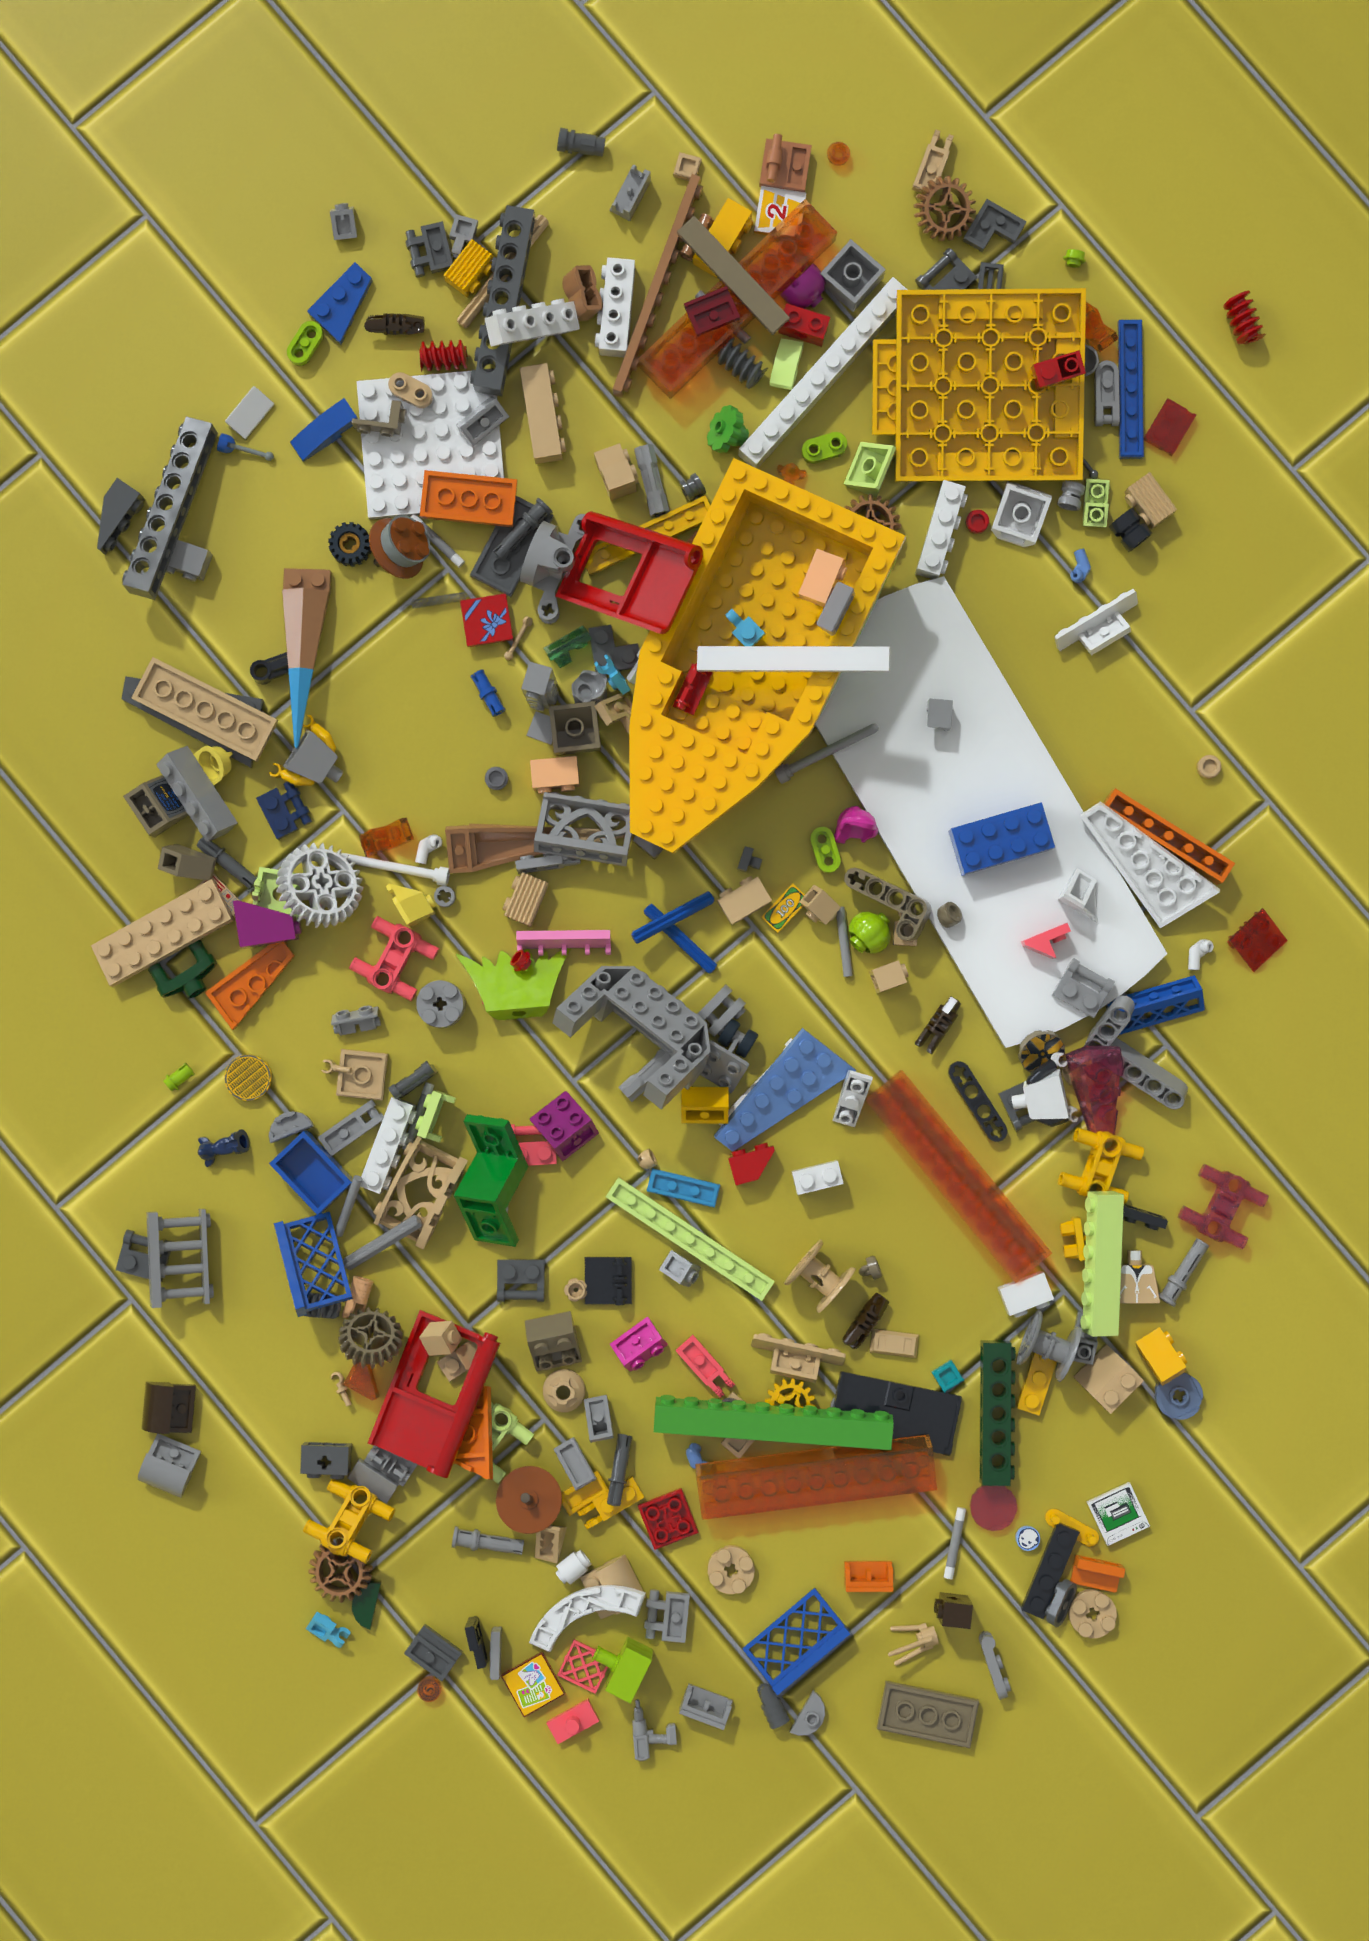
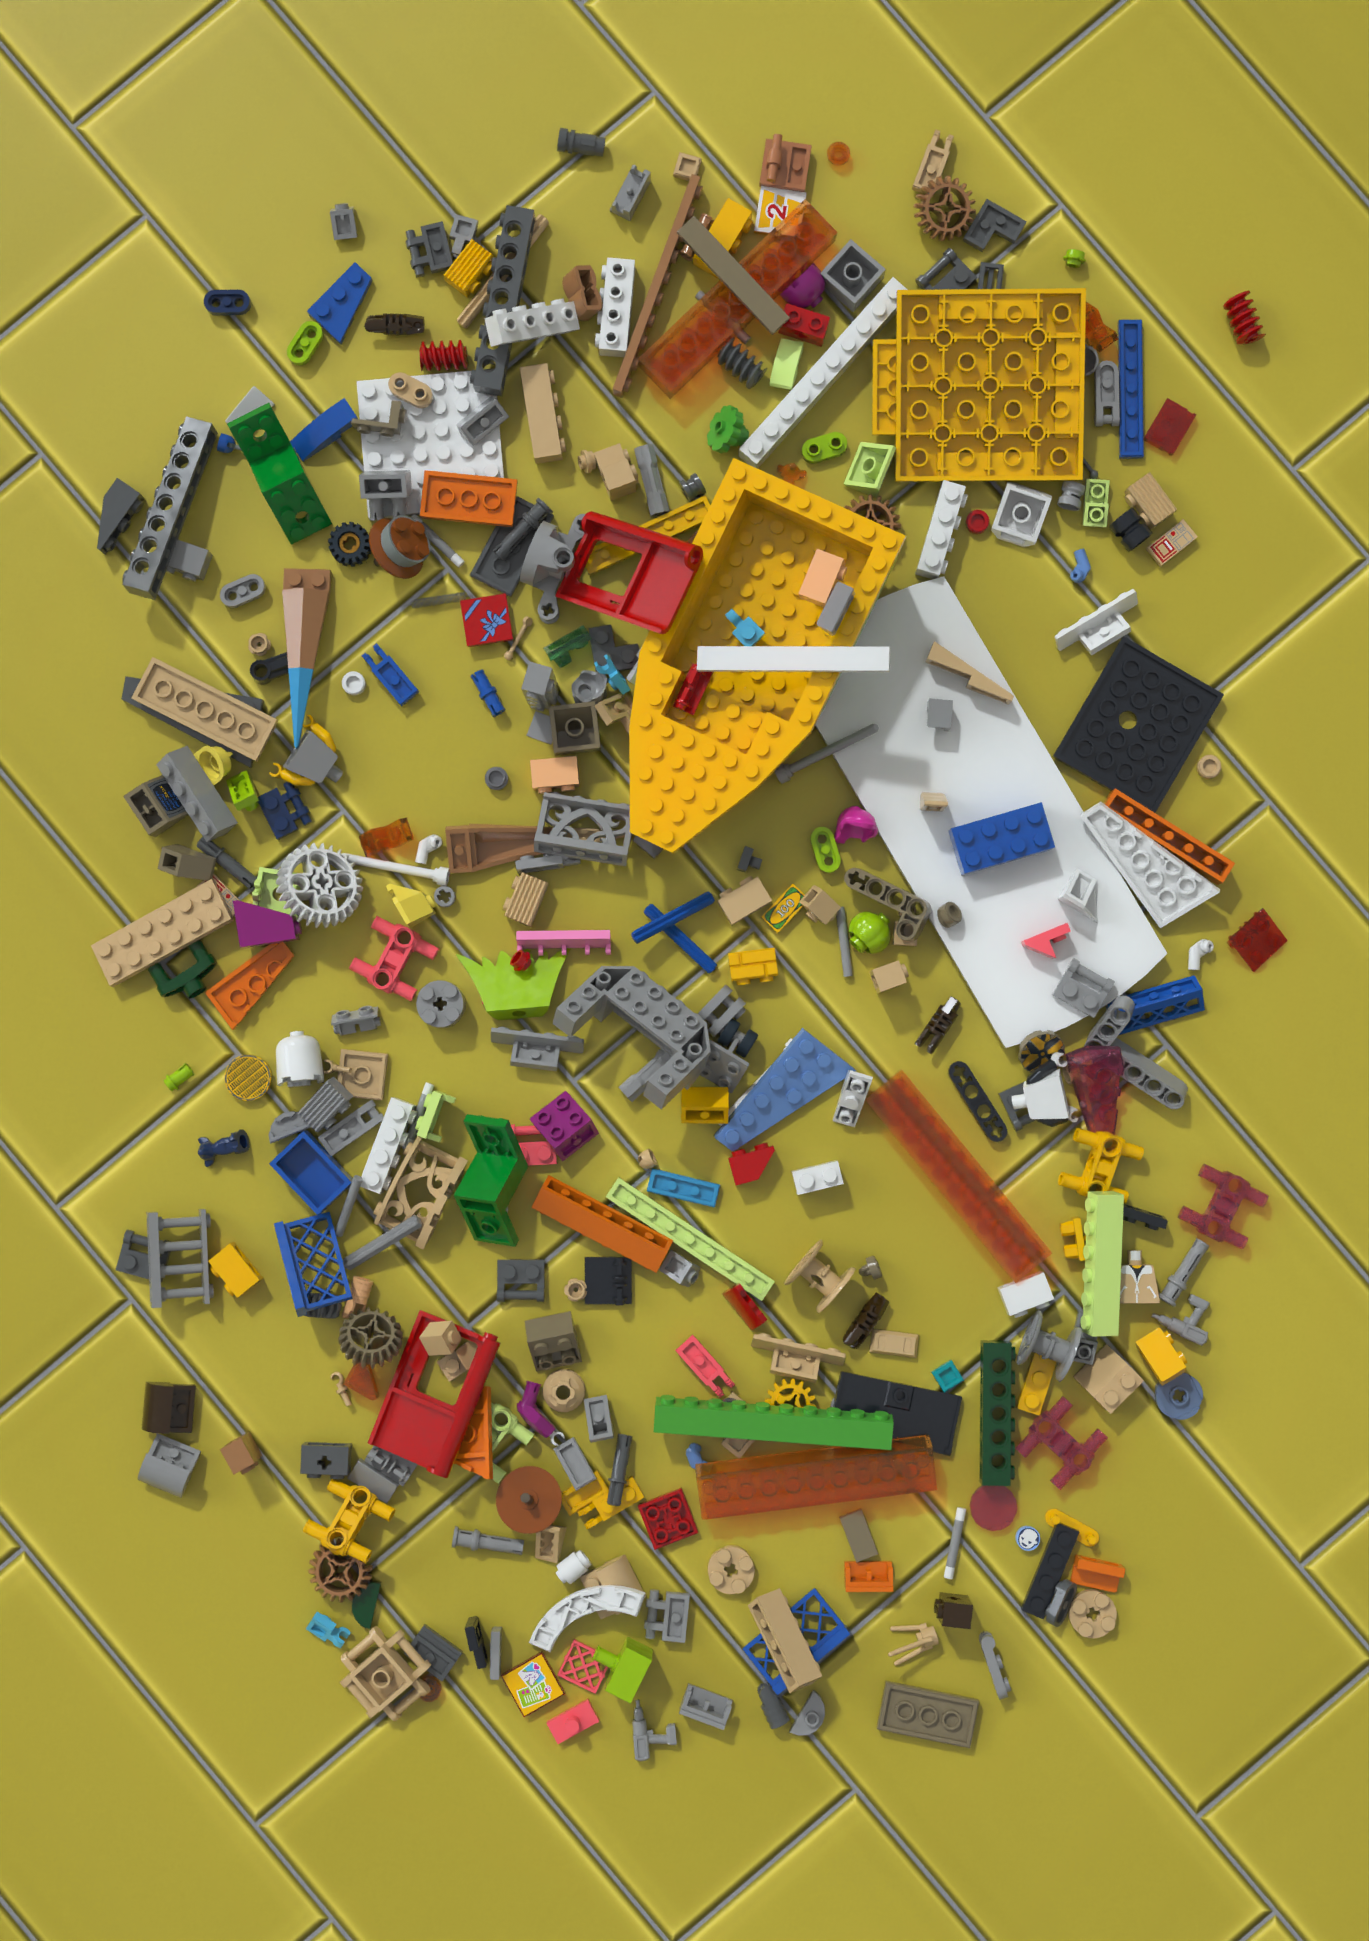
dark grey plate [388,1061,438,1099] -> none
dark pink bracket [610,1317,668,1372] -> none
dark red plate [684,286,740,337] -> none
red slope [1031,350,1086,390] -> none
white tile [1086,1482,1150,1546] -> none
none -> dark blue plate [204,289,251,315]
none -> yellow brick [208,1242,263,1298]
none -> light grey plate [220,574,266,608]
none -> medium nougat brick [220,1431,263,1475]
none -> lime tile [226,770,259,811]
none -> green bracket [227,403,332,545]
none -> tan plate [248,633,271,656]
none -> white cylinder [276,1031,324,1087]
none -> light grey brick [298,1077,354,1132]
none -> tan brick [339,1626,432,1721]
none -> white tile [342,671,366,696]
none -> light grey brick [359,470,412,521]
none -> blue hinge [362,643,419,706]
none -> light grey bracket [490,1027,584,1071]
none -> magenta arm [517,1381,565,1446]
none -> orange brick [531,1175,673,1273]
none -> tan plate [578,450,596,473]
none -> red slope [722,1283,767,1330]
none -> yellow brick [728,947,778,986]
none -> tan brick [748,1588,822,1693]
none -> dark tan tile [839,1508,878,1563]
none -> tan slope [920,792,948,811]
none -> tan slope [926,641,1014,705]
none -> clear pink piece [1015,1396,1108,1490]
none -> black plate [1052,636,1224,813]
none -> tan tile [1146,519,1198,567]
none -> light grey piece [1151,1294,1210,1346]

